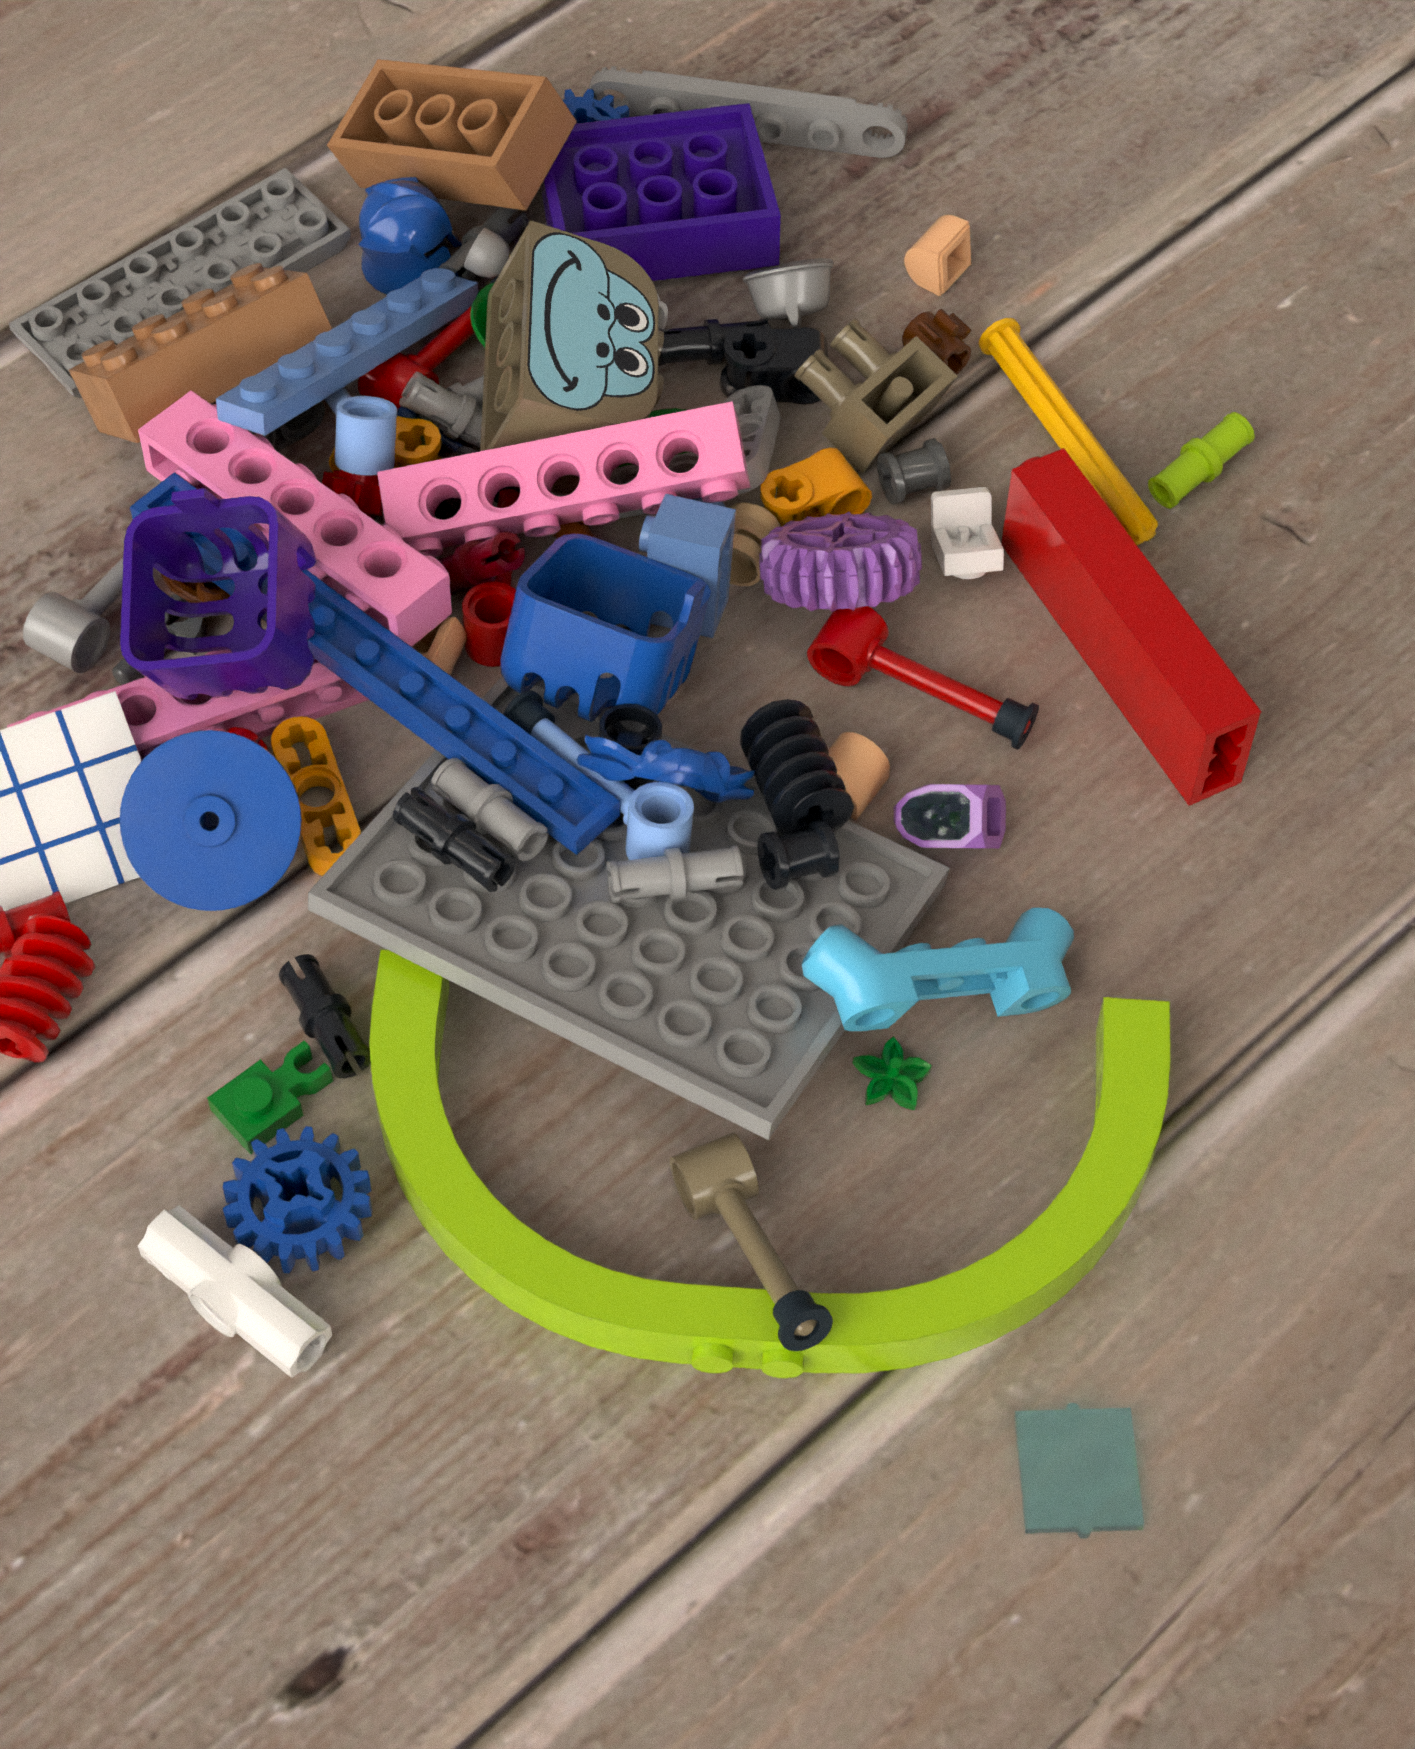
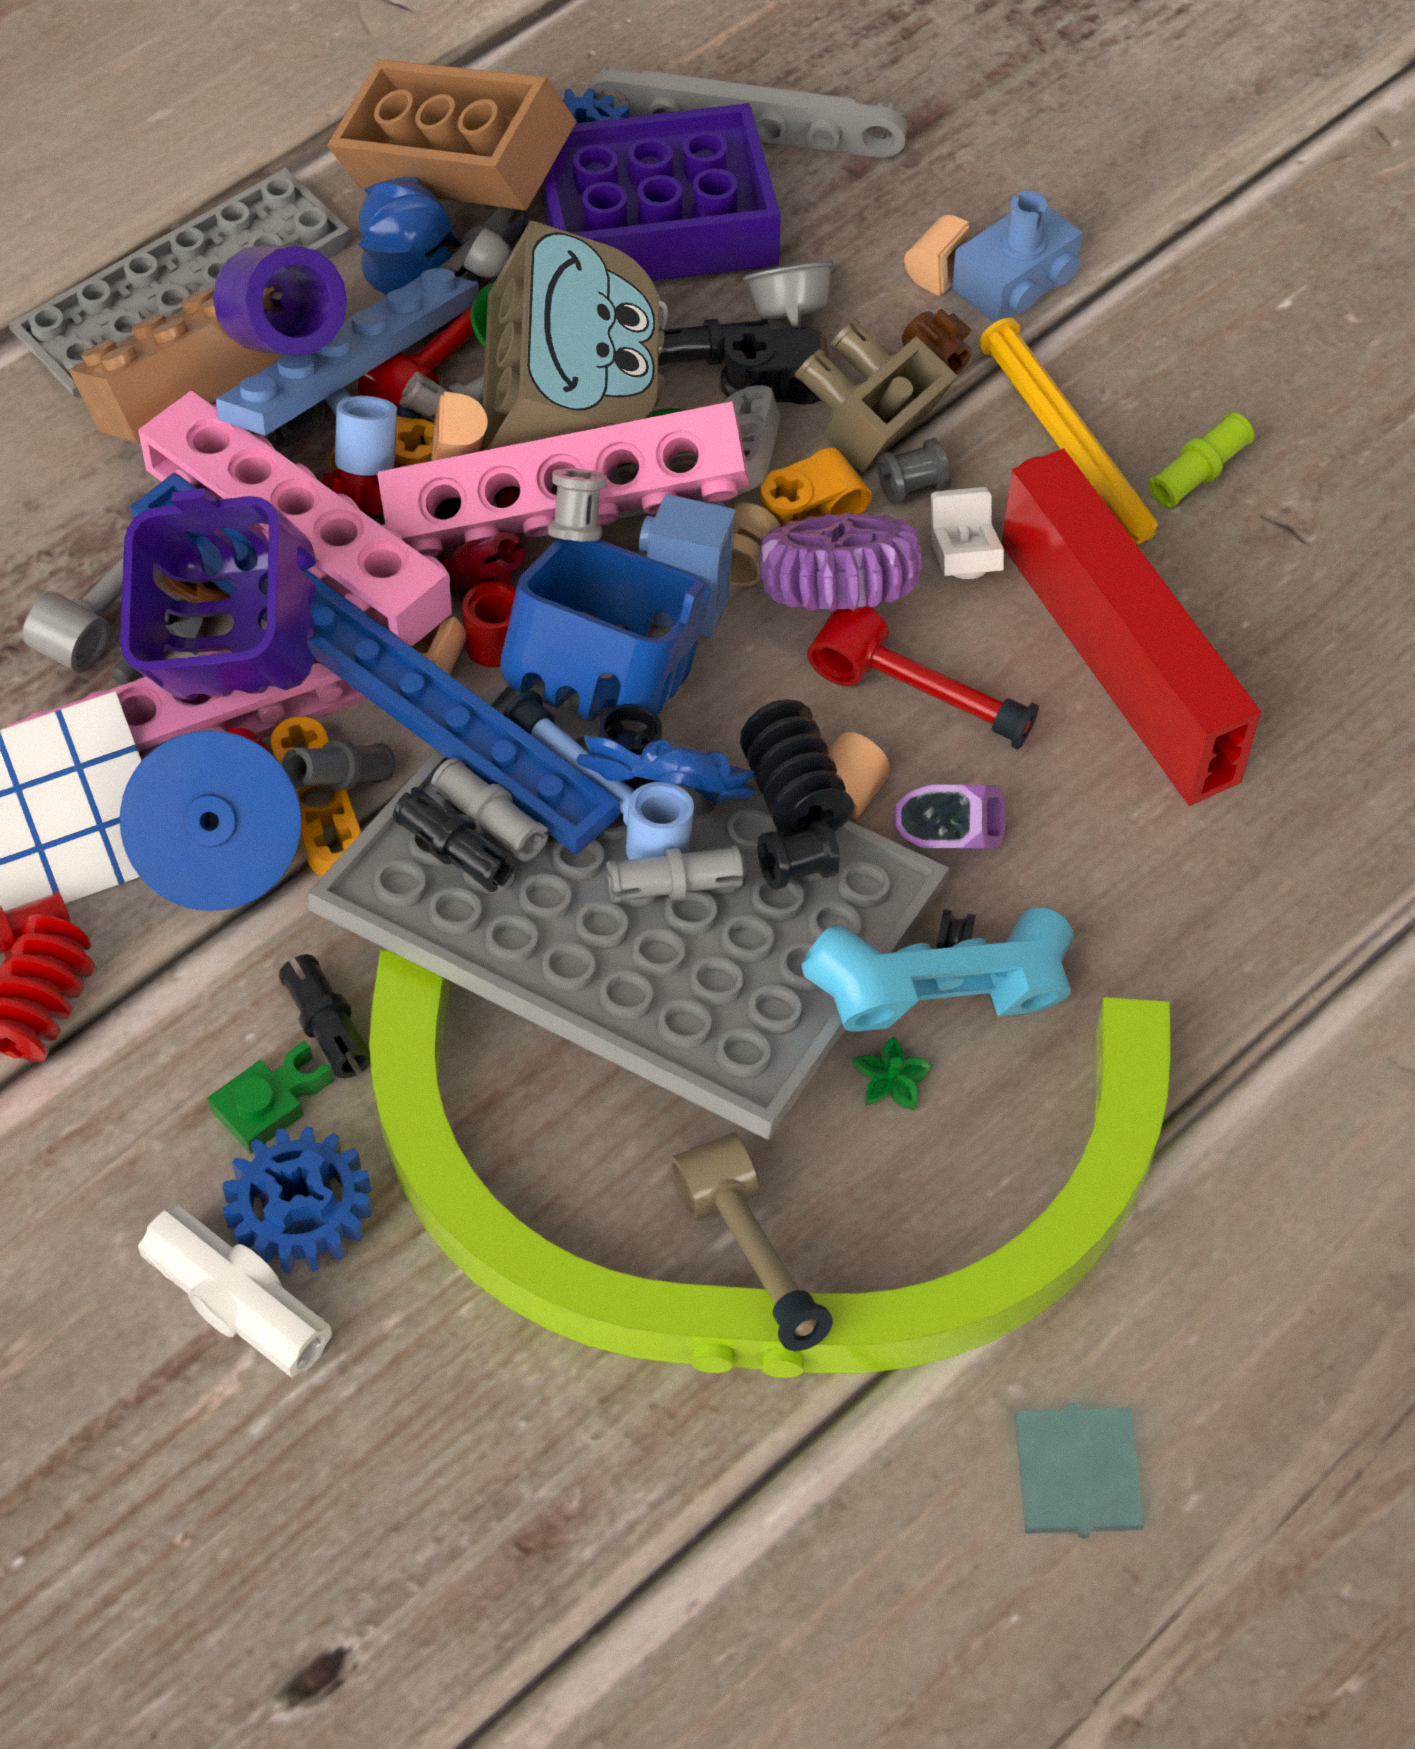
none -> dark purple piece [213,244,347,356]
none -> dark grey pin [282,740,396,791]
none -> light nougat brick [431,392,488,461]
none -> light grey bush [548,468,607,542]
none -> black bush [936,909,976,949]
none -> medium blue brick [952,190,1083,323]

